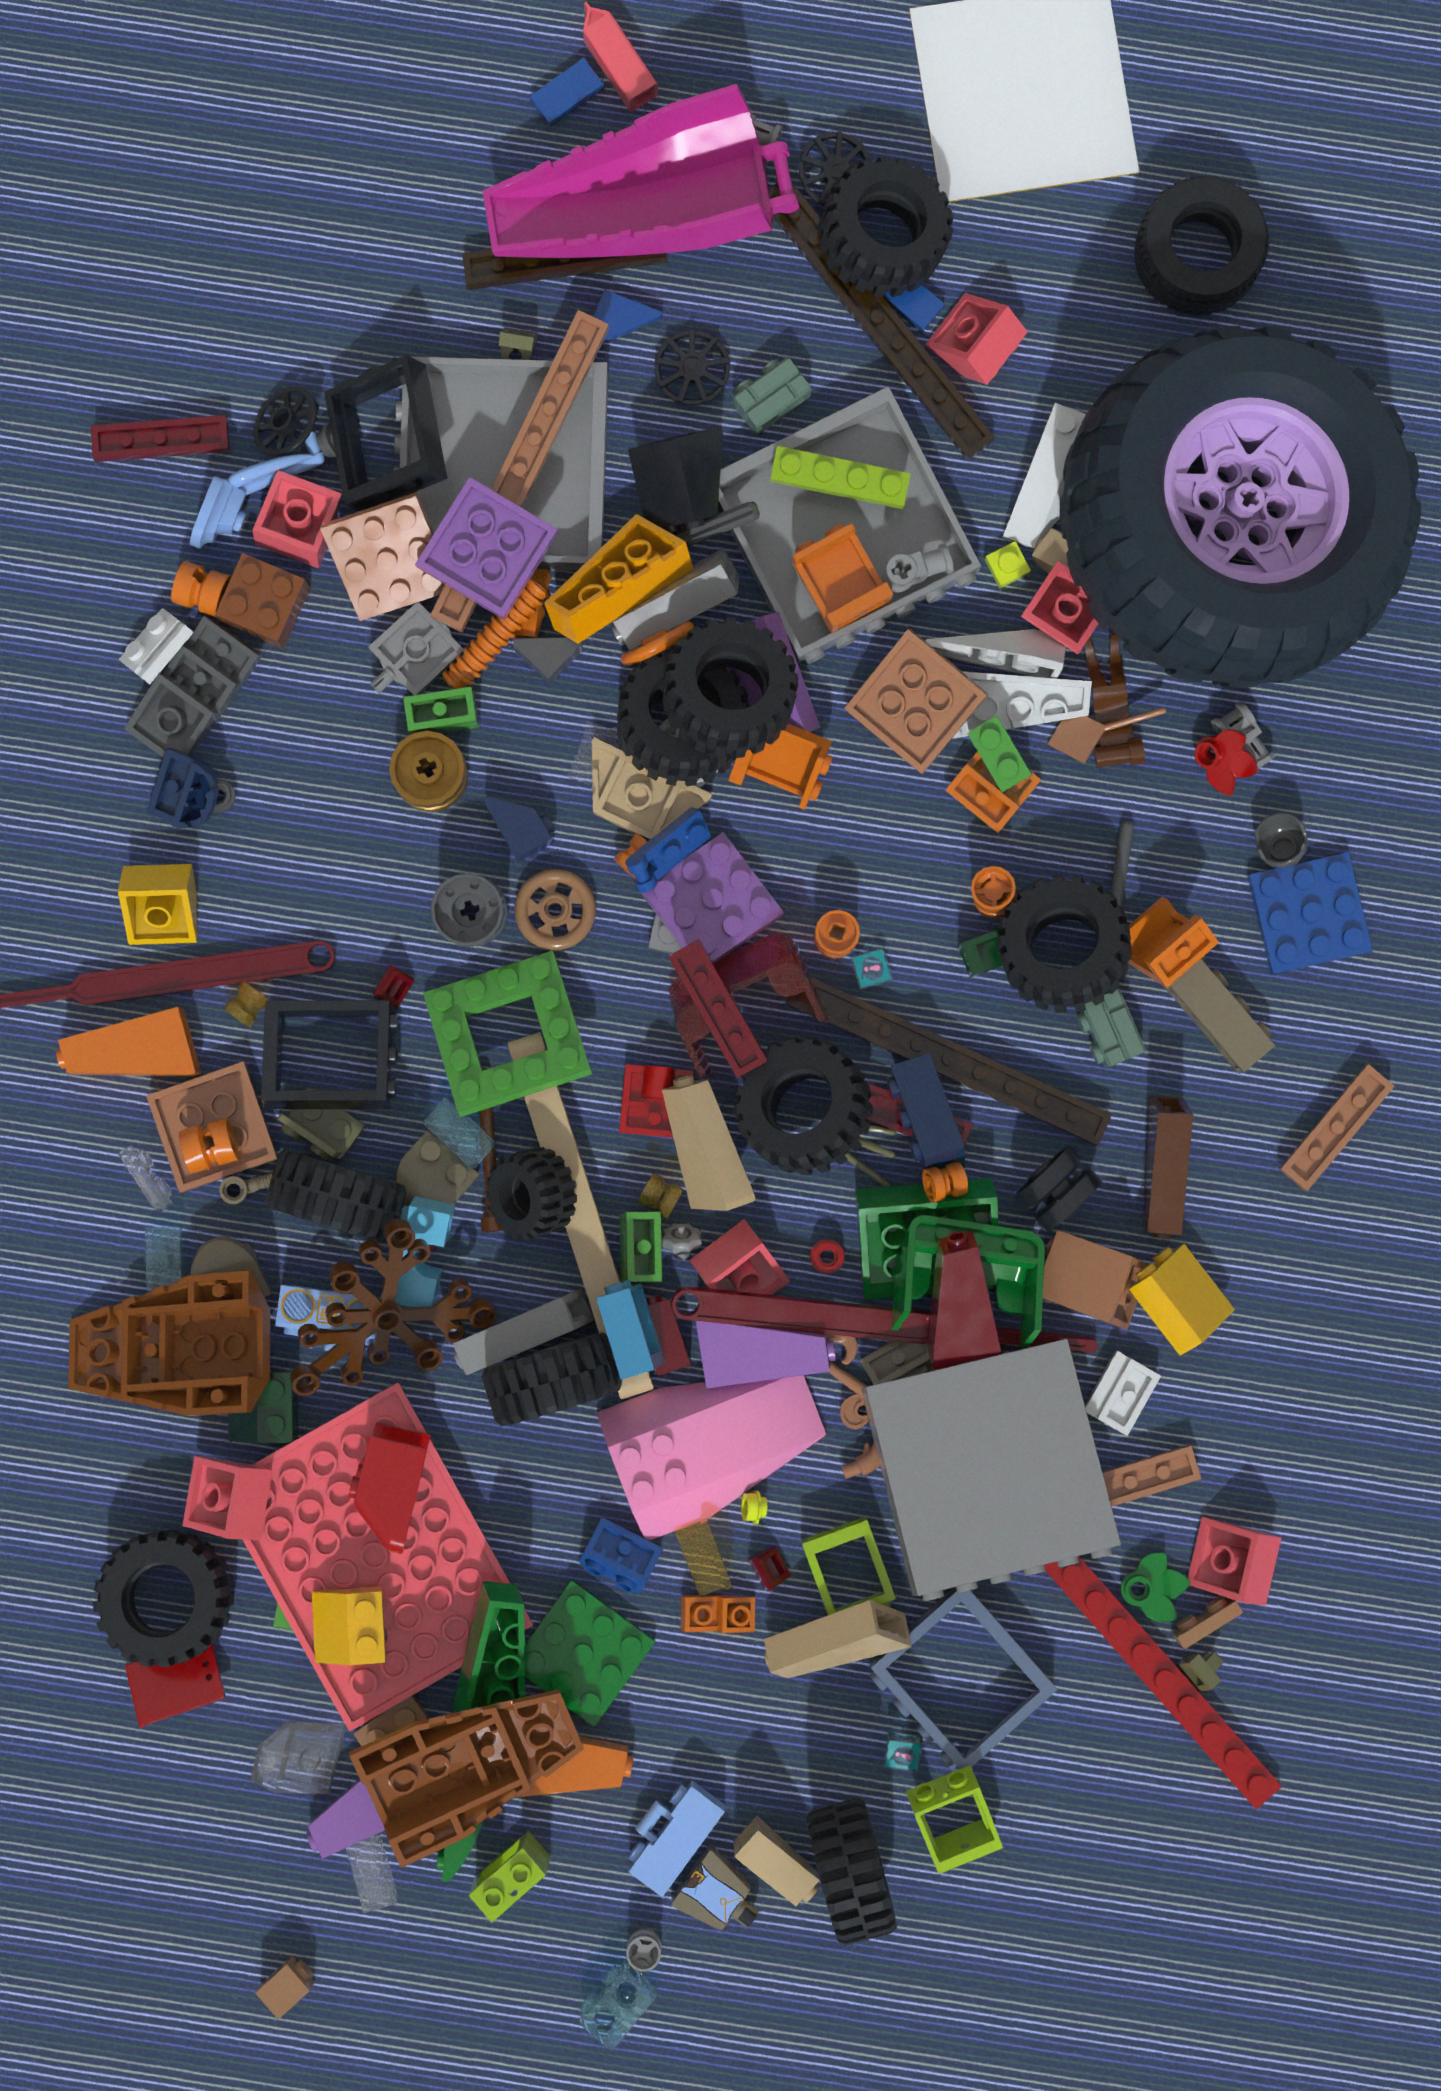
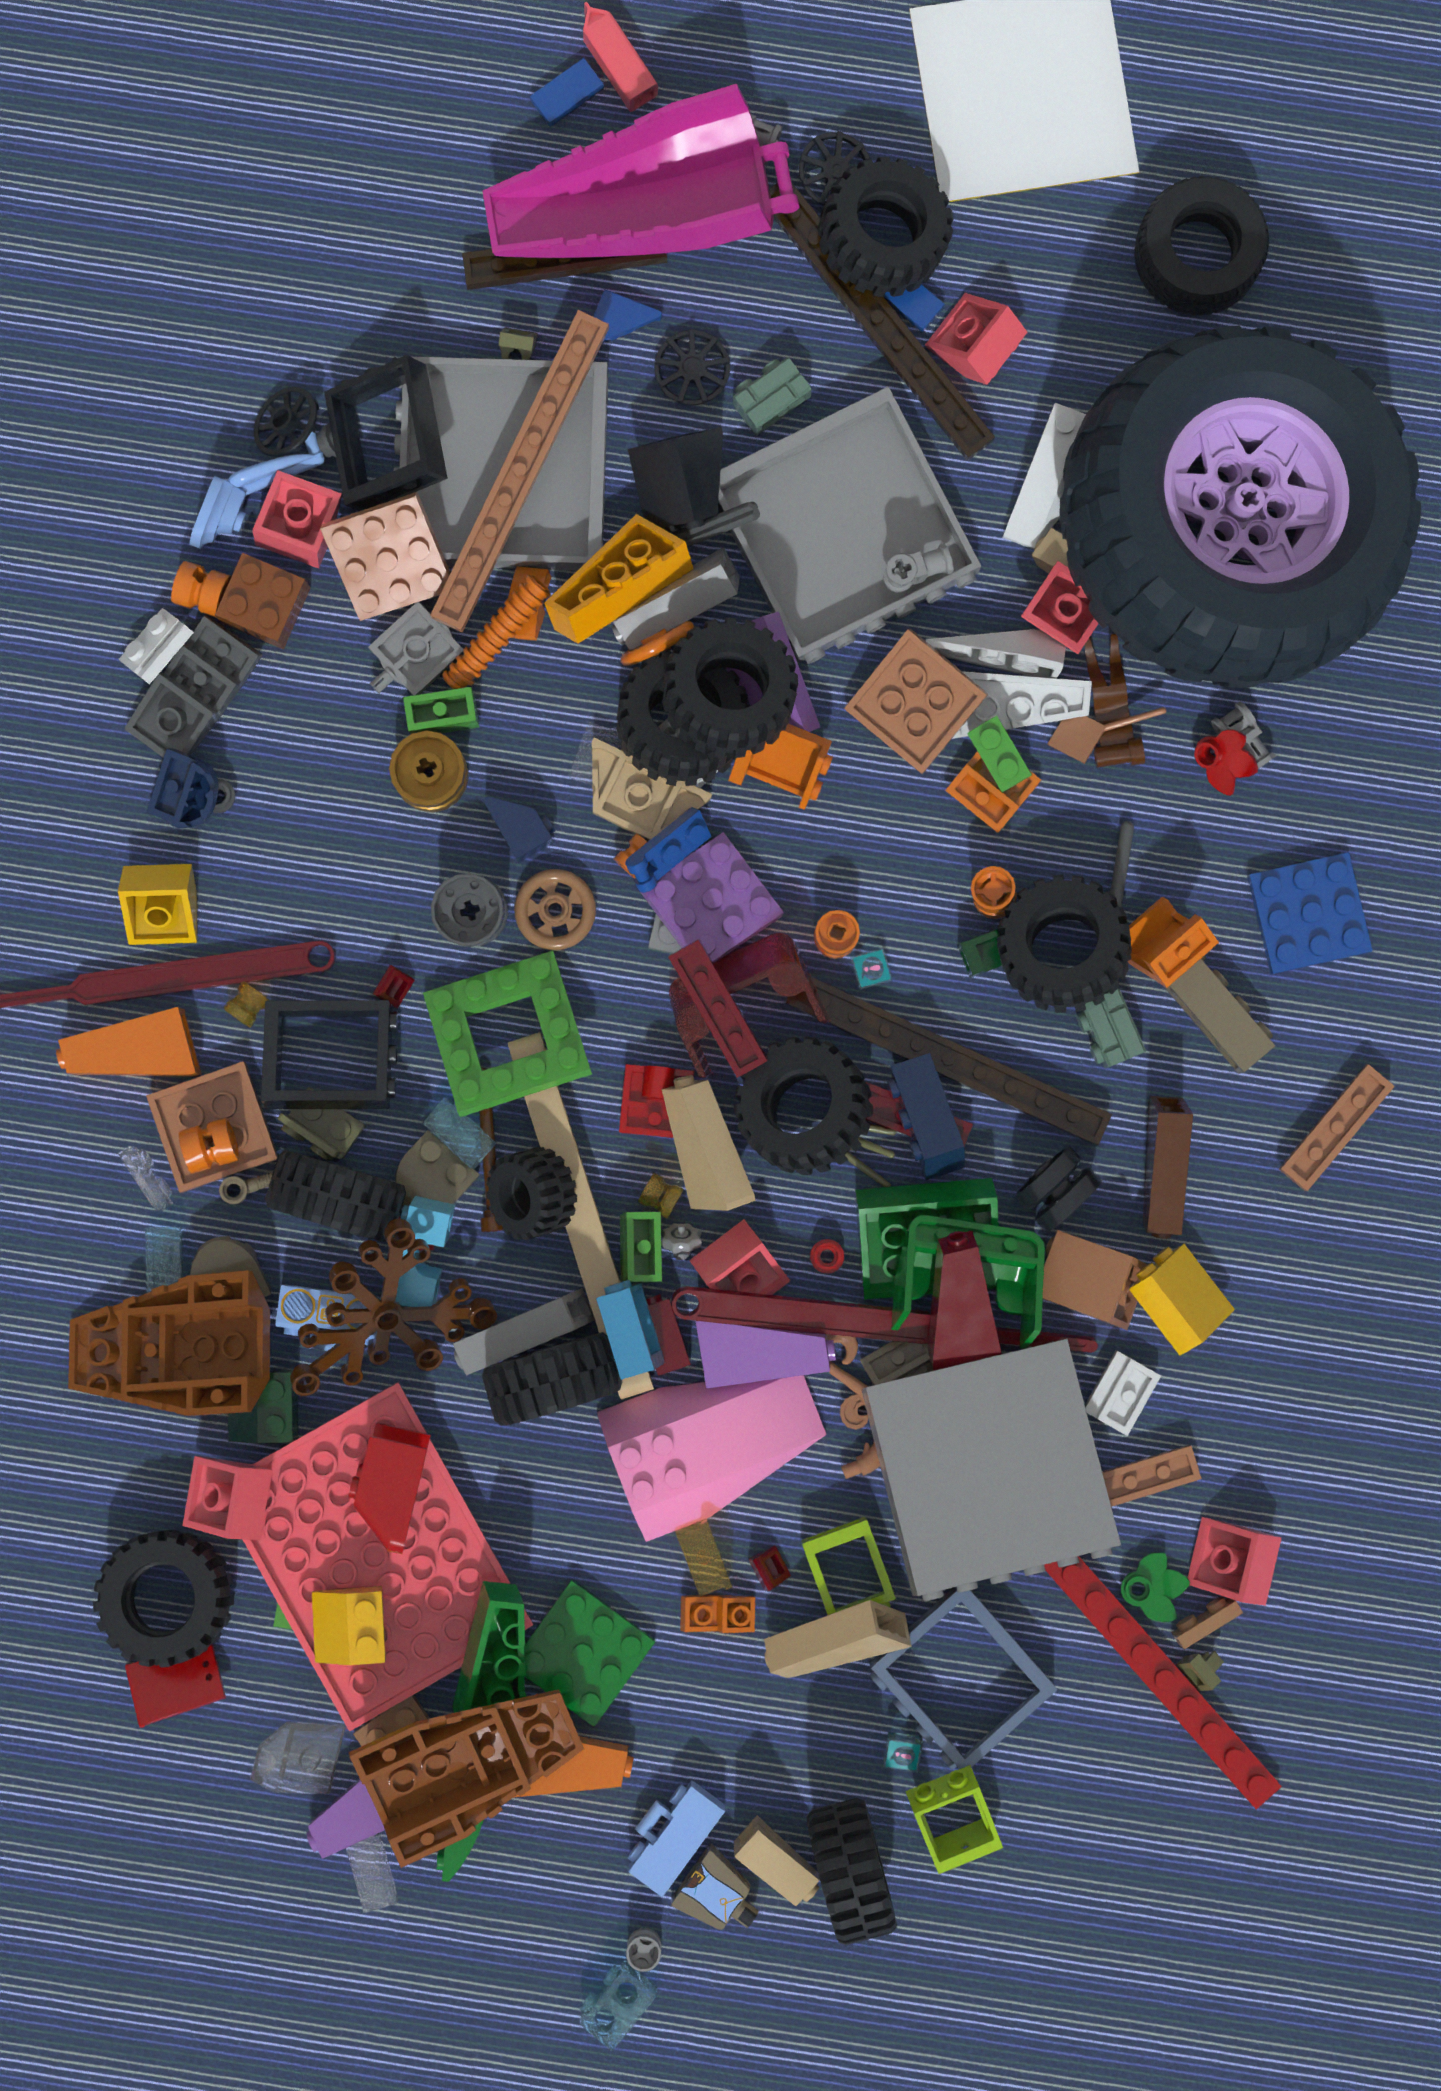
dark red plate [90,415,230,462] -> none
medium nougat brick [255,1956,315,2020] -> none
medium lavender plate [415,477,559,620] -> none
lime window [468,1830,551,1923] -> none
dark grey slope [513,637,583,684] -> none
blue bracket [579,1517,663,1593] -> none
neon yellow plate [741,1490,767,1525] -> none
lime plate [770,446,911,509] -> none
orange panel [792,523,893,633] -> none
orange wheel [922,1161,968,1203] -> none
neon yellow plate [984,541,1031,589] -> none
dark grey hair [1255,812,1308,868] -> none

